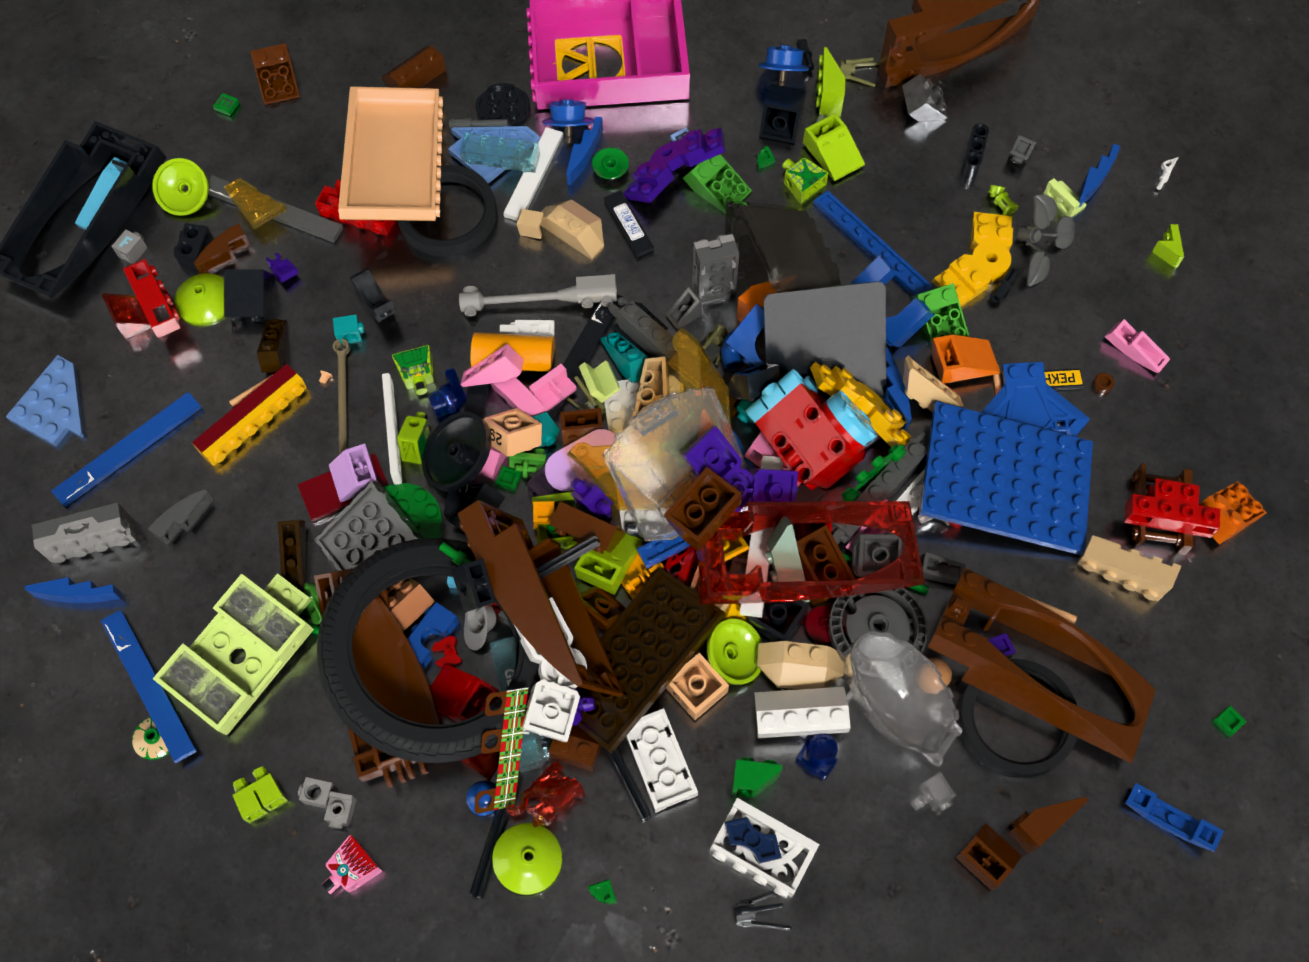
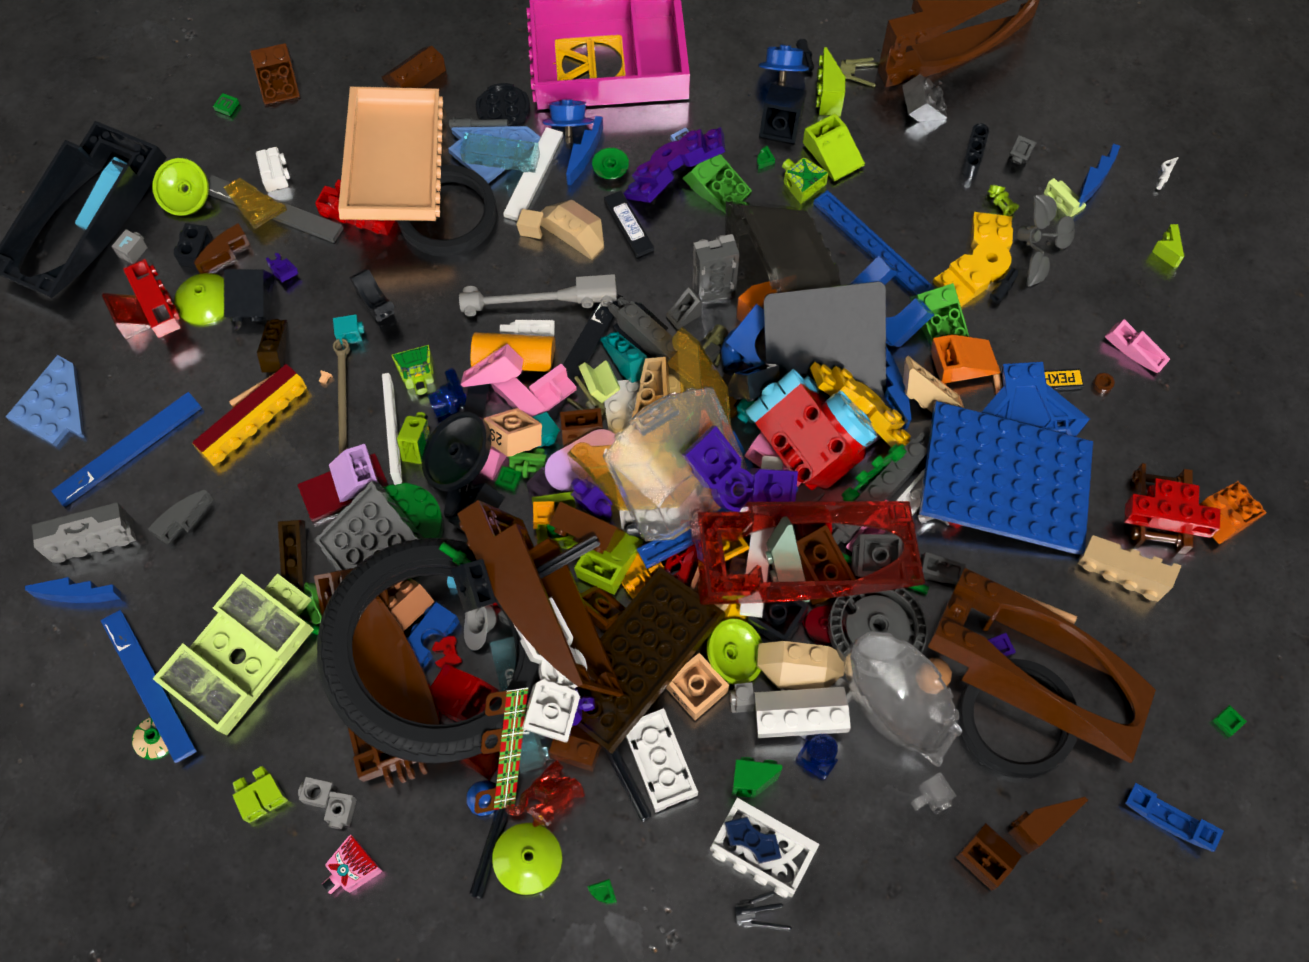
reddish brown slope [663,467,742,551] -> none
none -> white brick [256,147,290,192]
none -> light grey brick [729,682,755,713]

